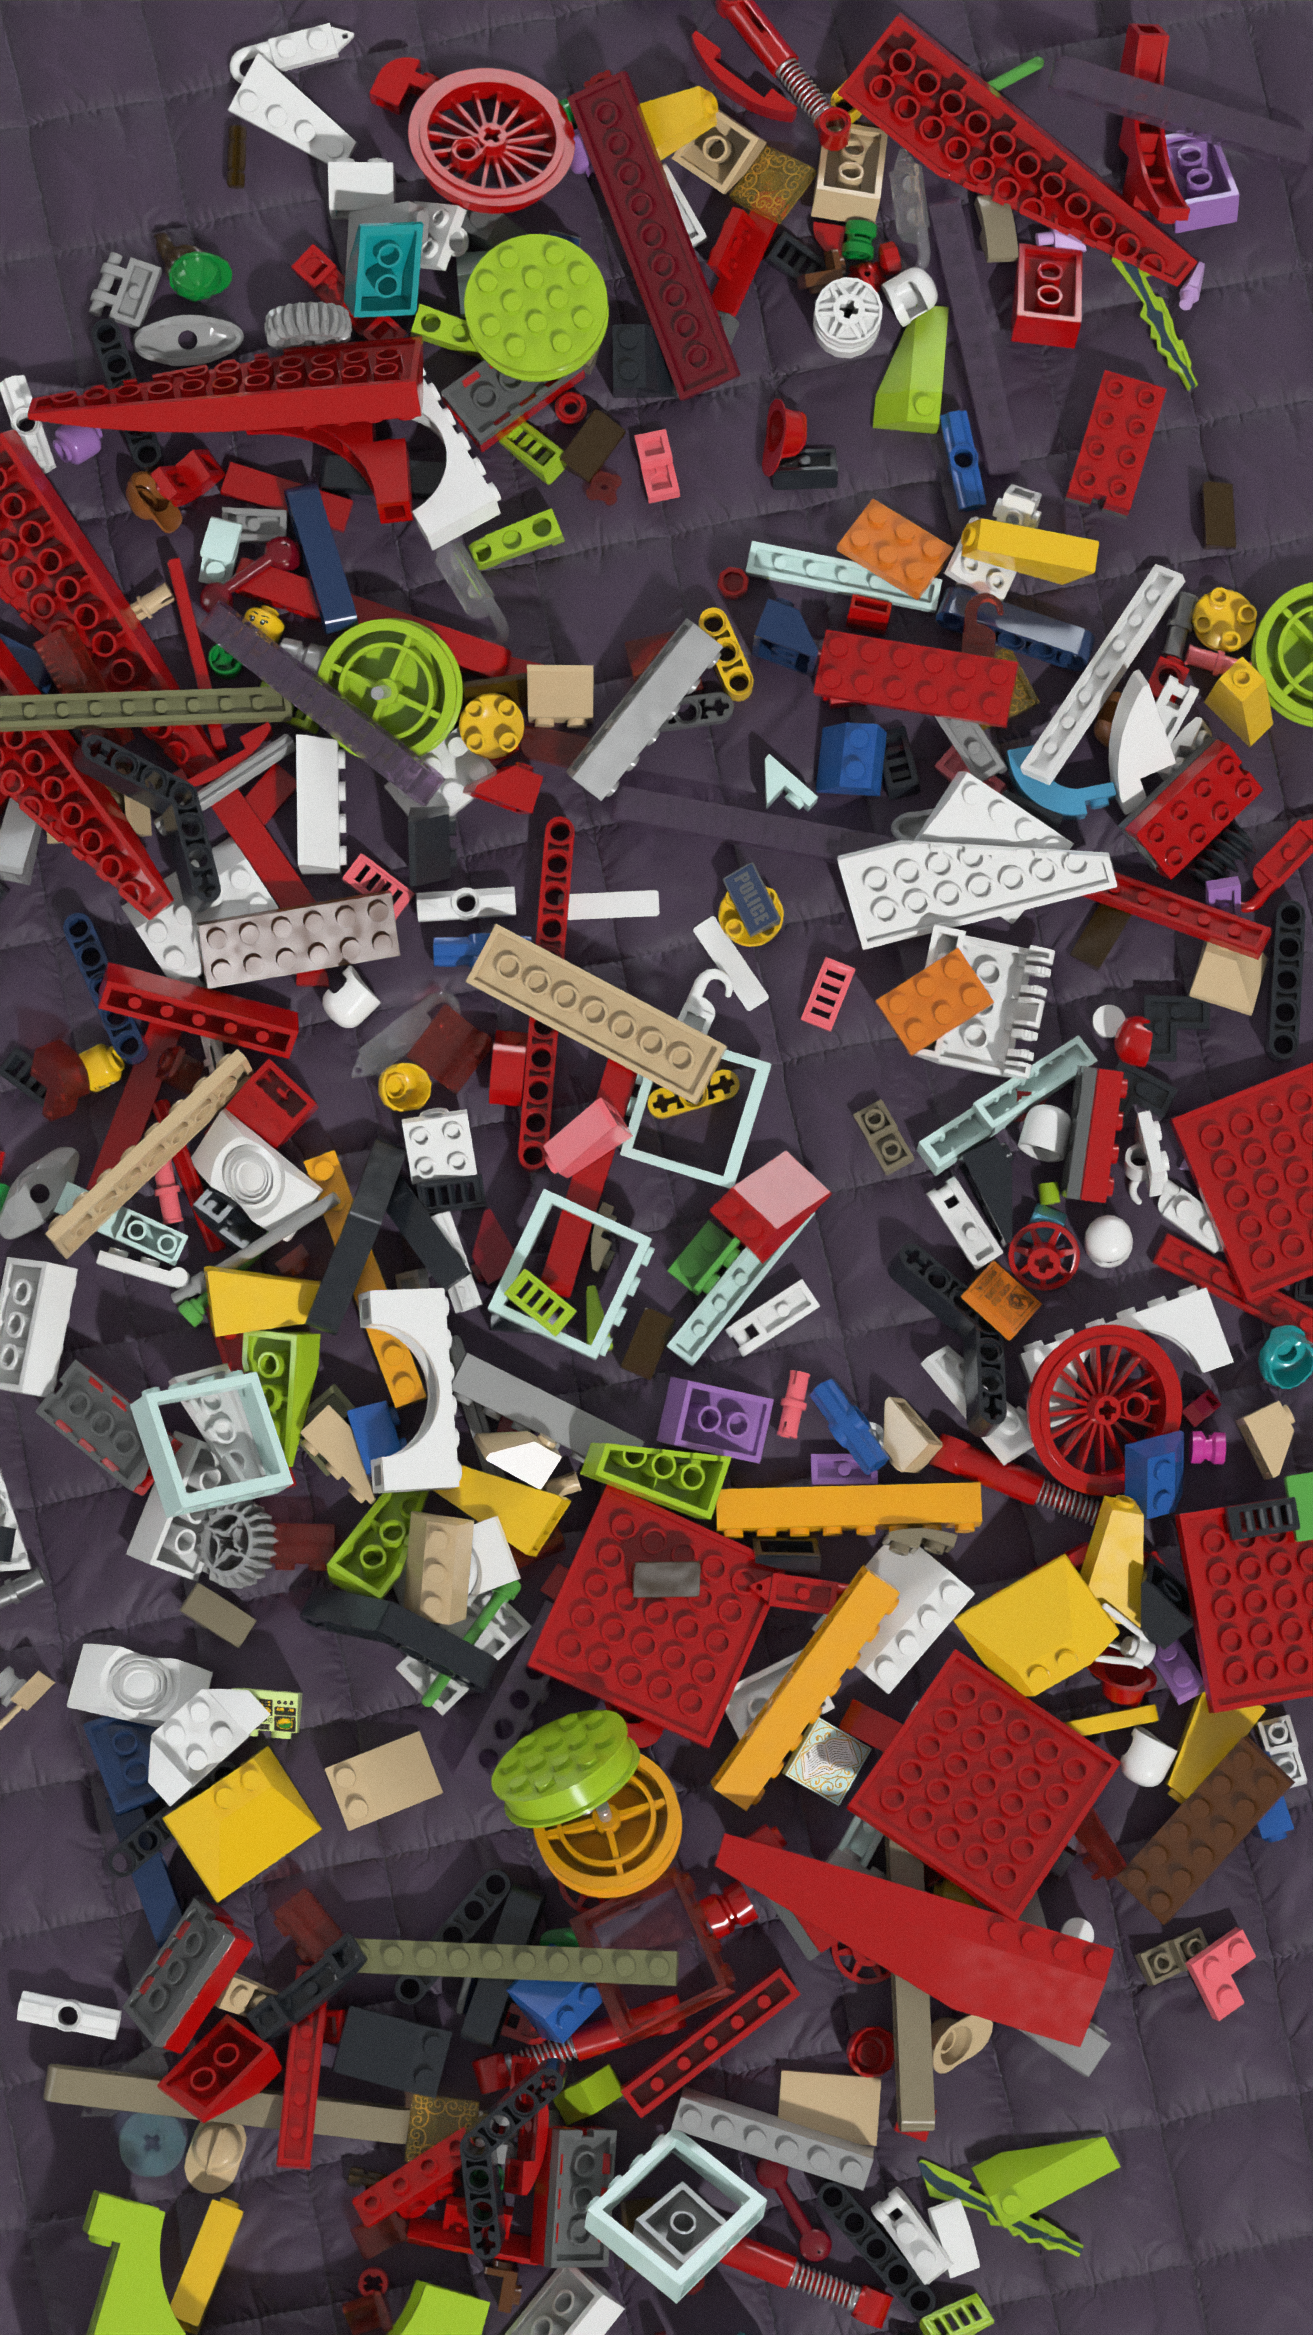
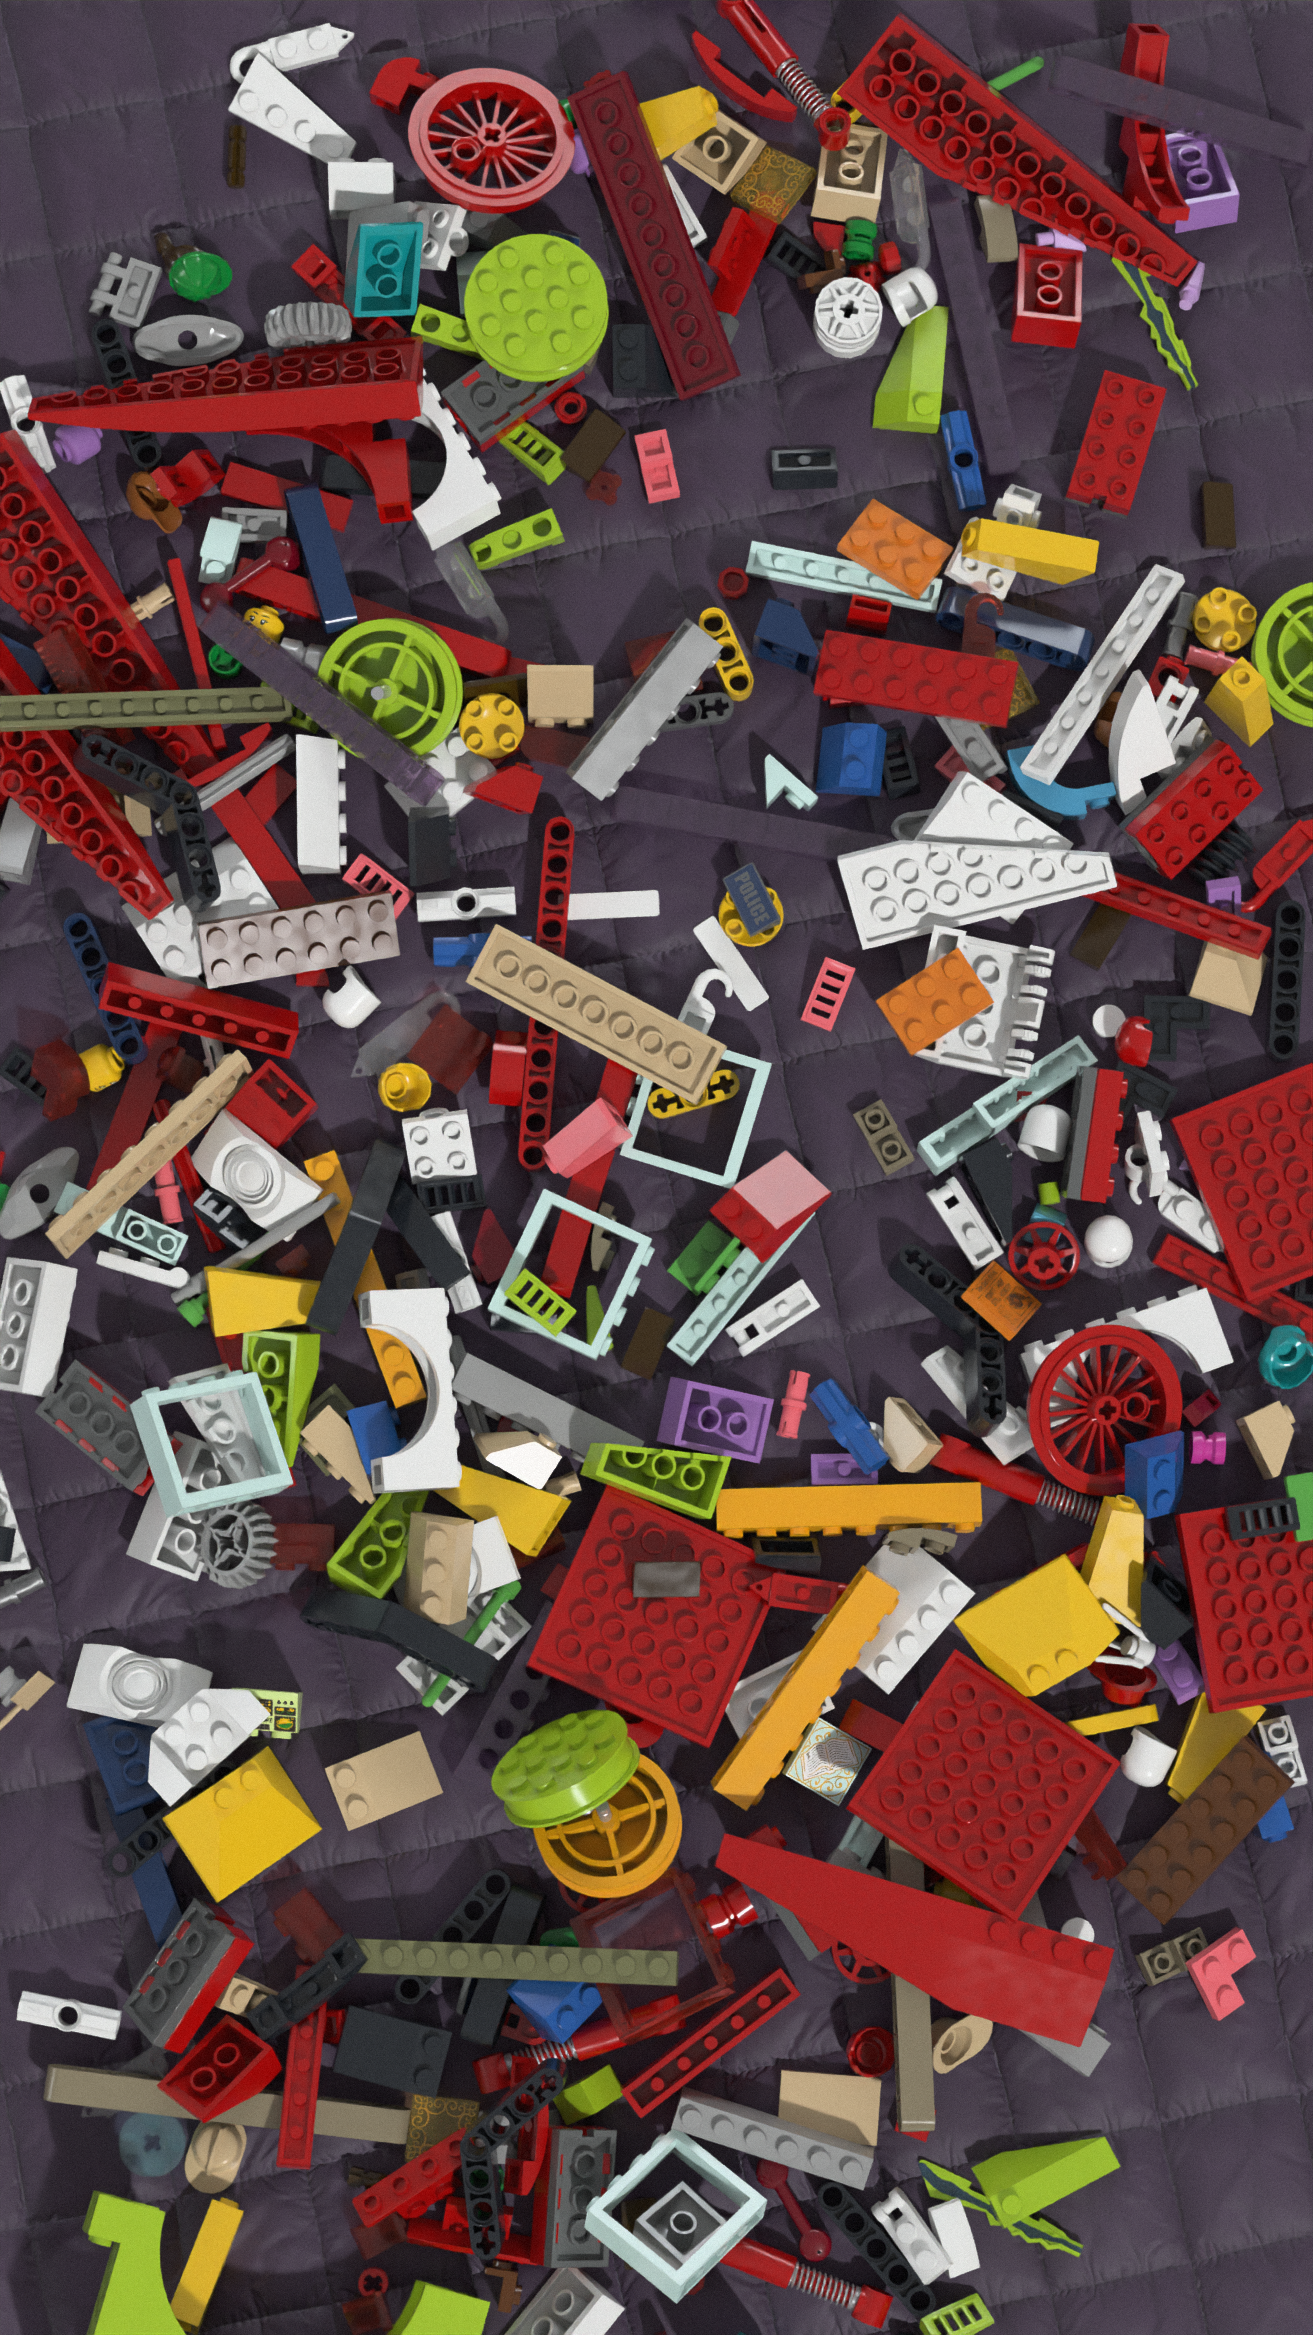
dark tan slope [179,1583,257,1648] -> none
red piece [762,399,807,477] -> none

